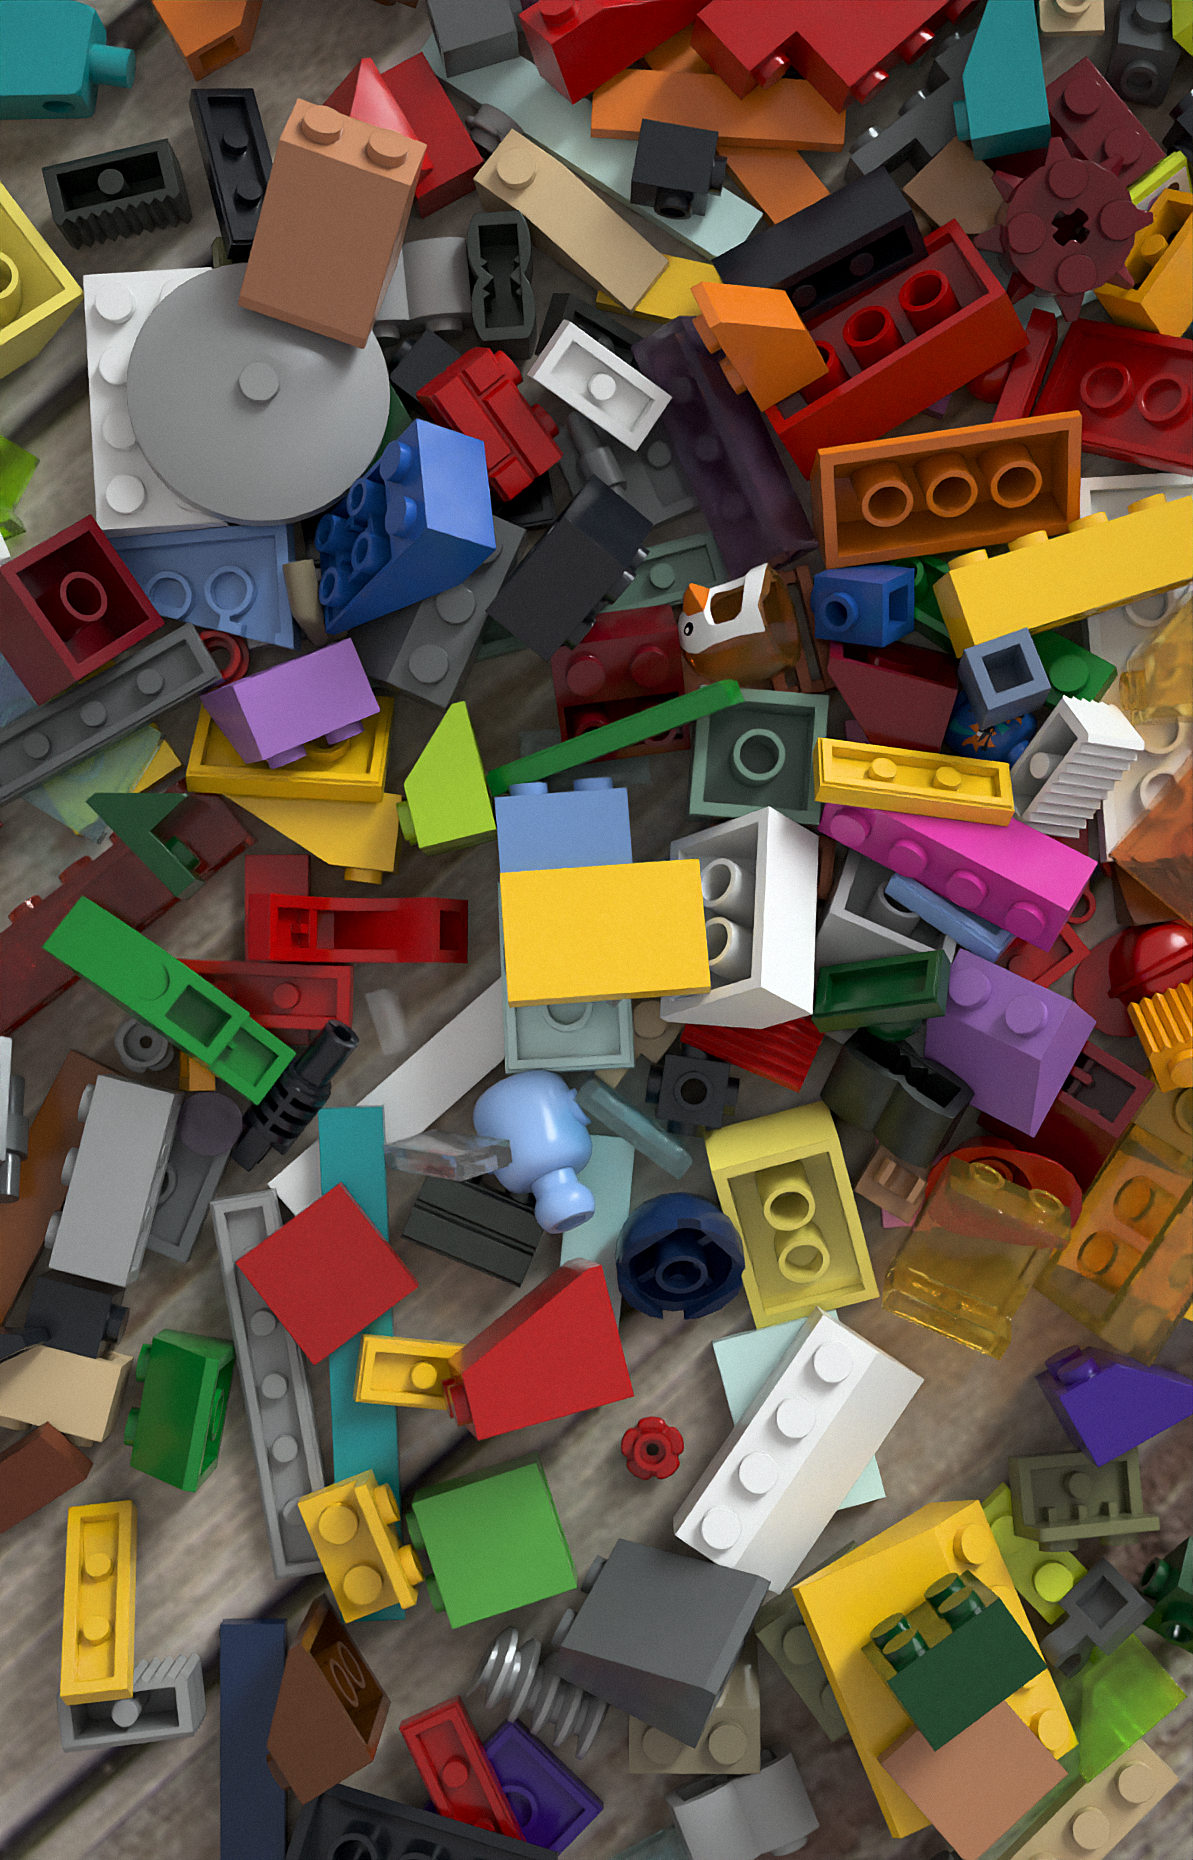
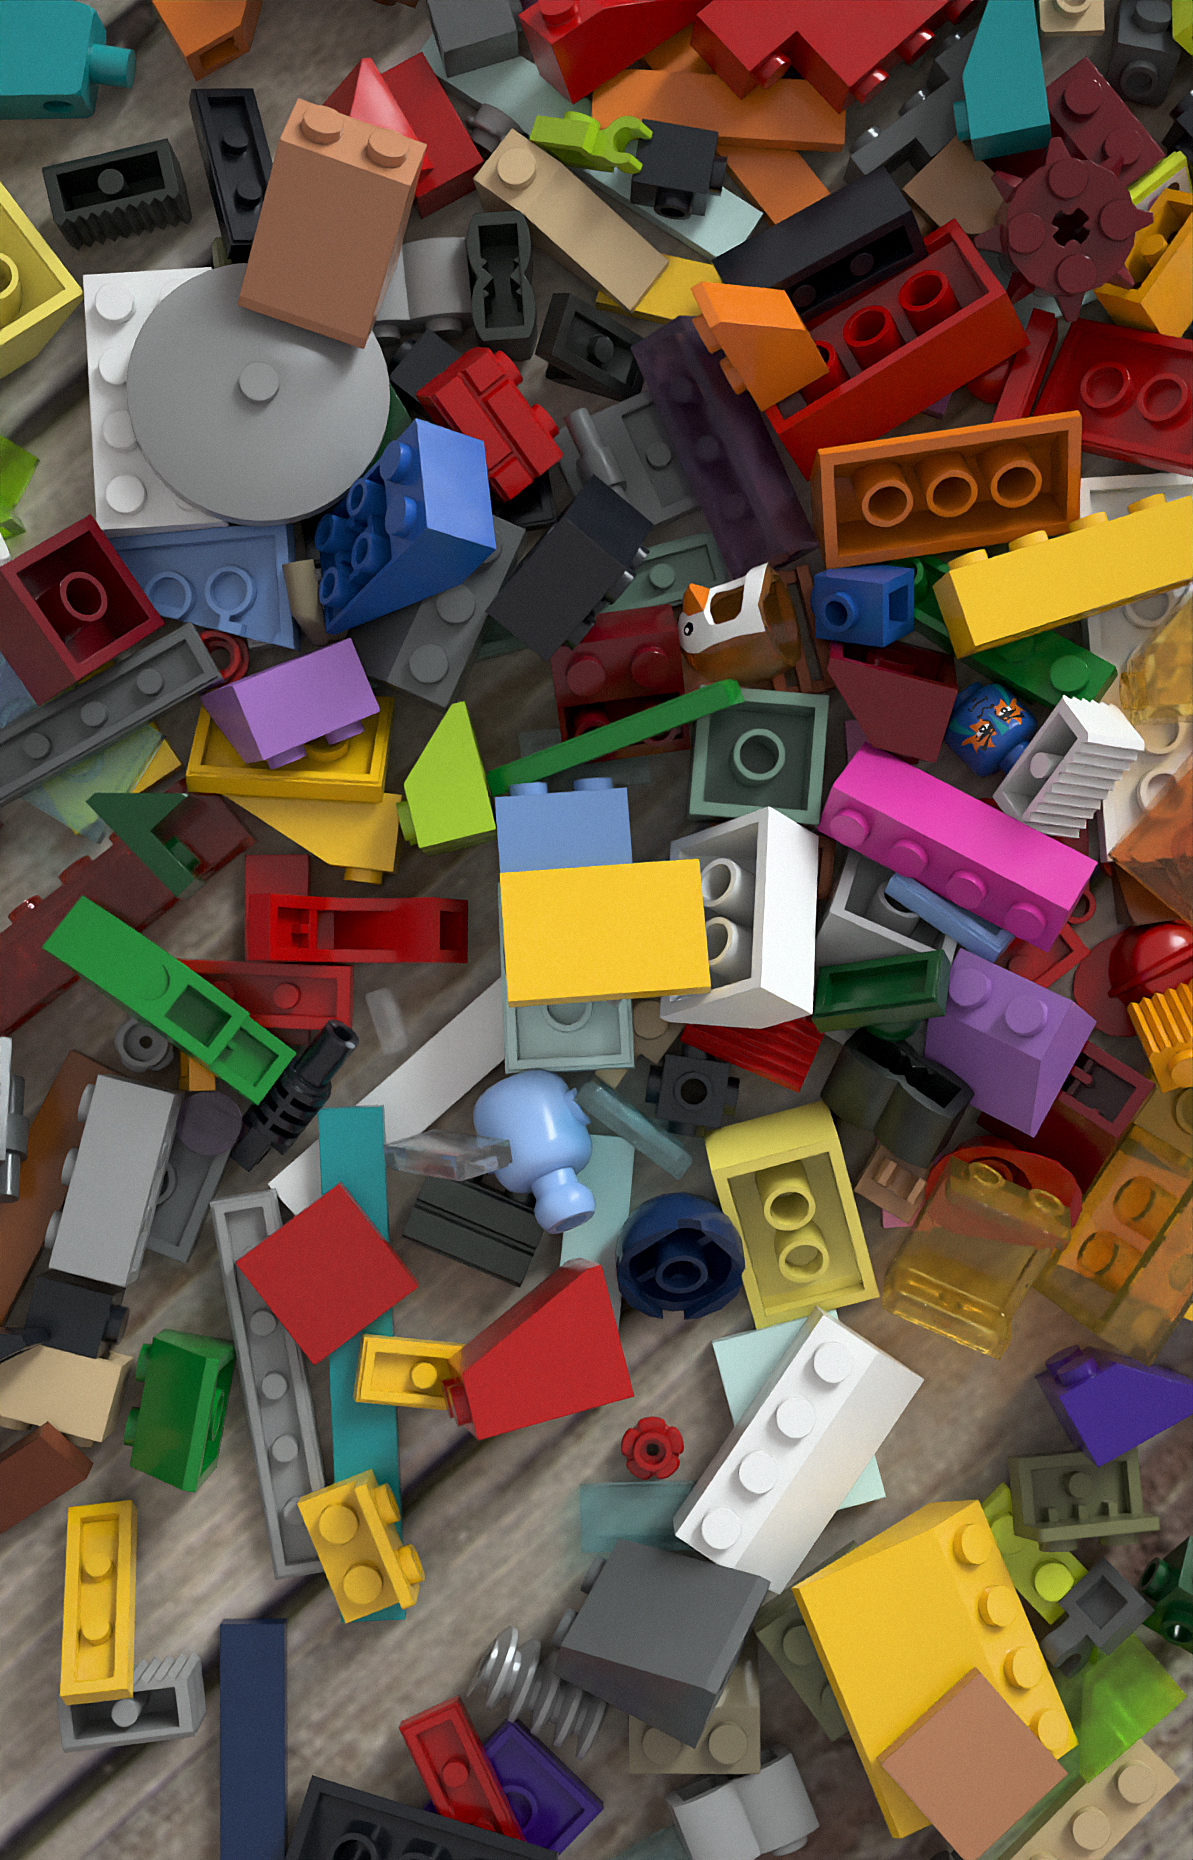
reddish brown slope [266,1593,391,1806] -> none
bright green brick [406,1451,578,1629] -> none
white plate [527,319,672,452] -> none
yellow tile [812,737,1015,827] -> none
dark green brick [861,1570,1048,1752] -> none
sand blue brick [957,627,1051,730] -> none
none -> lime plate [529,111,653,174]
none -> clear light blue tile [579,1480,698,1553]

